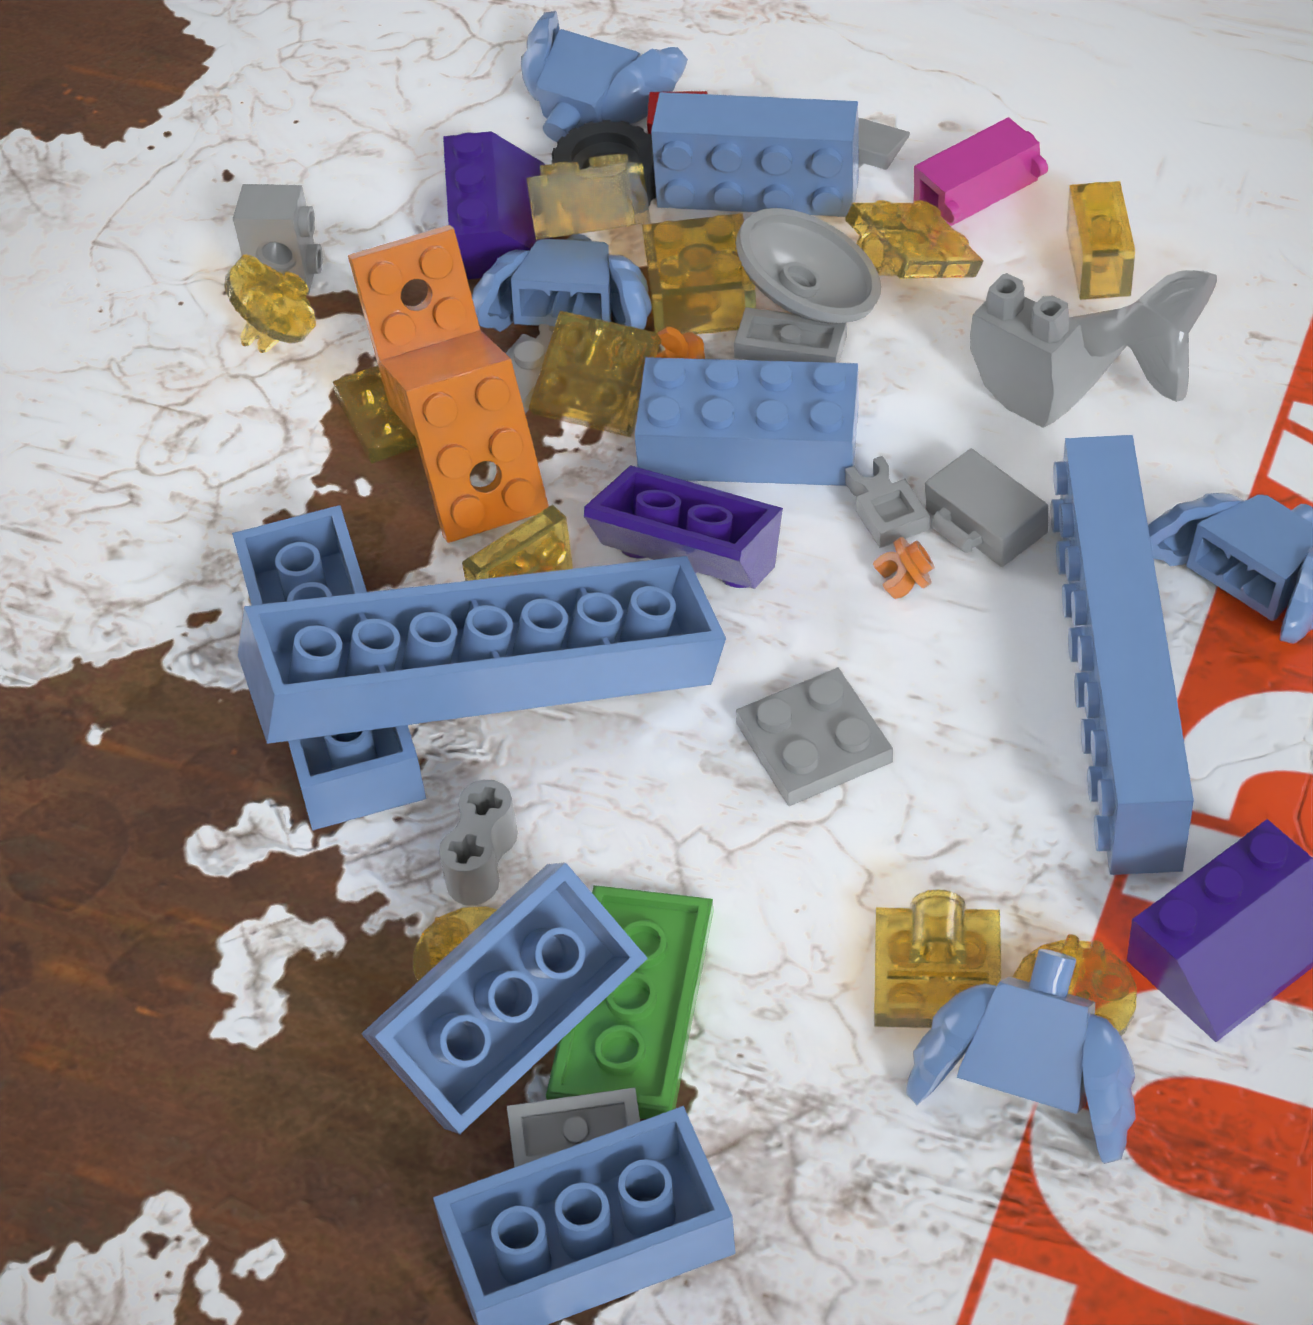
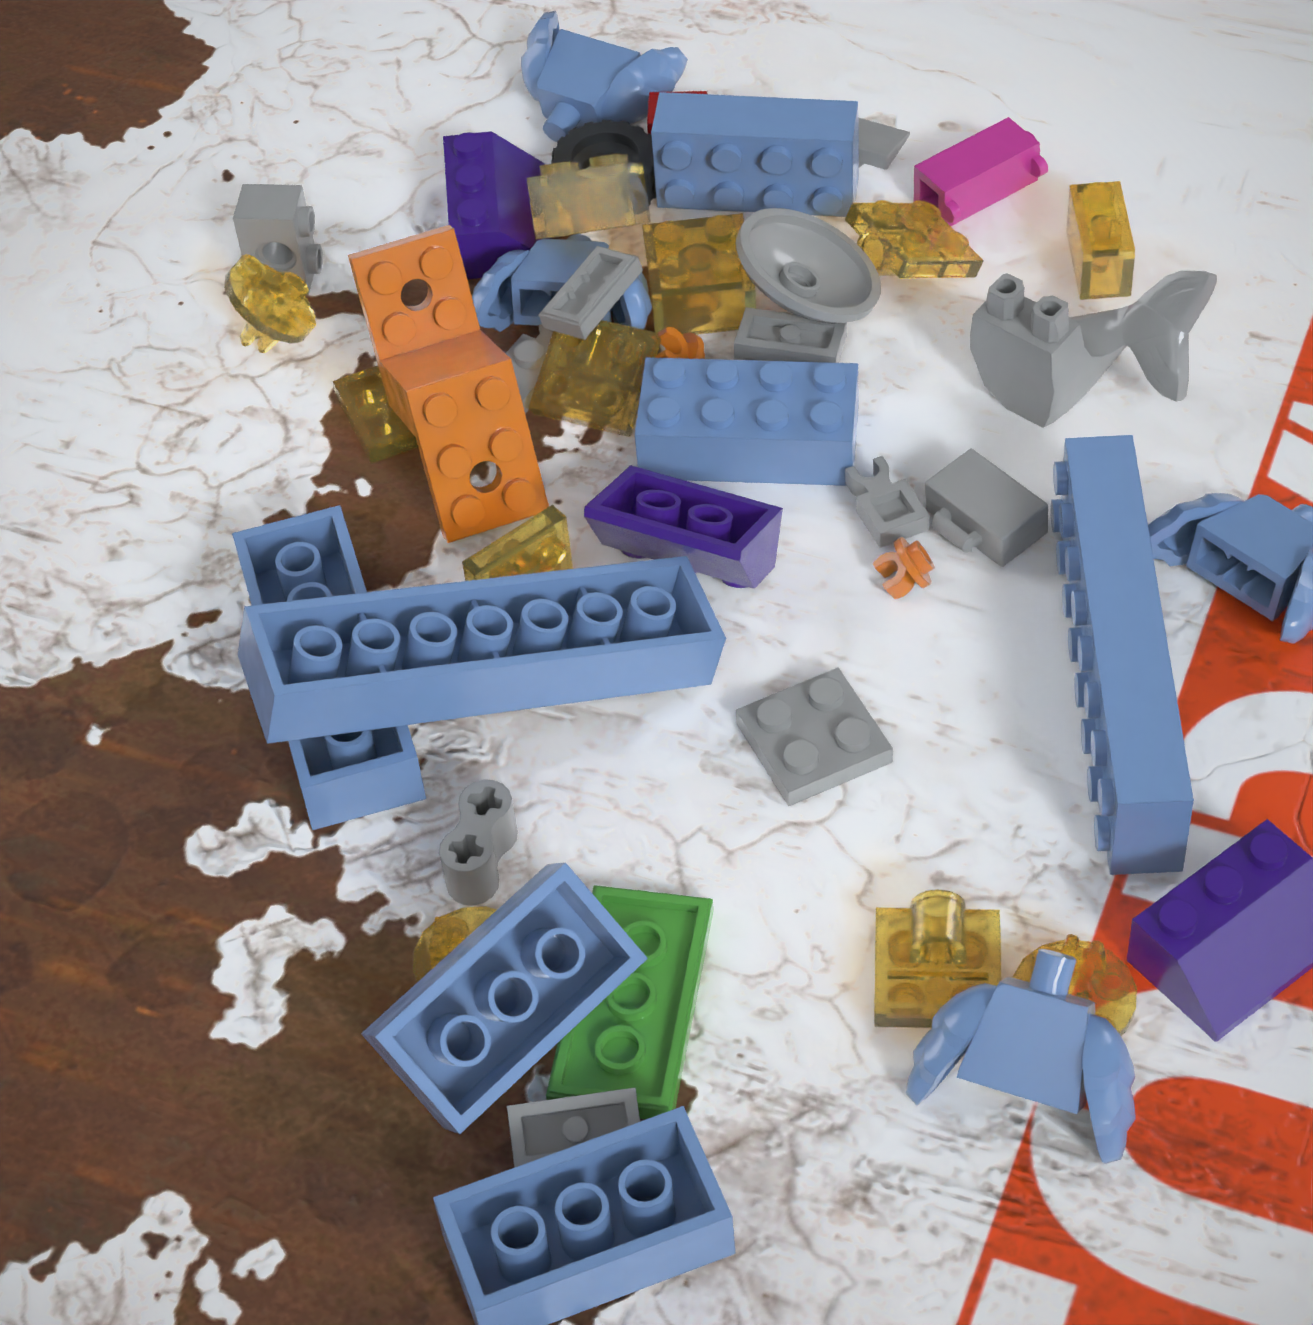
none -> light grey plate [538,246,643,340]

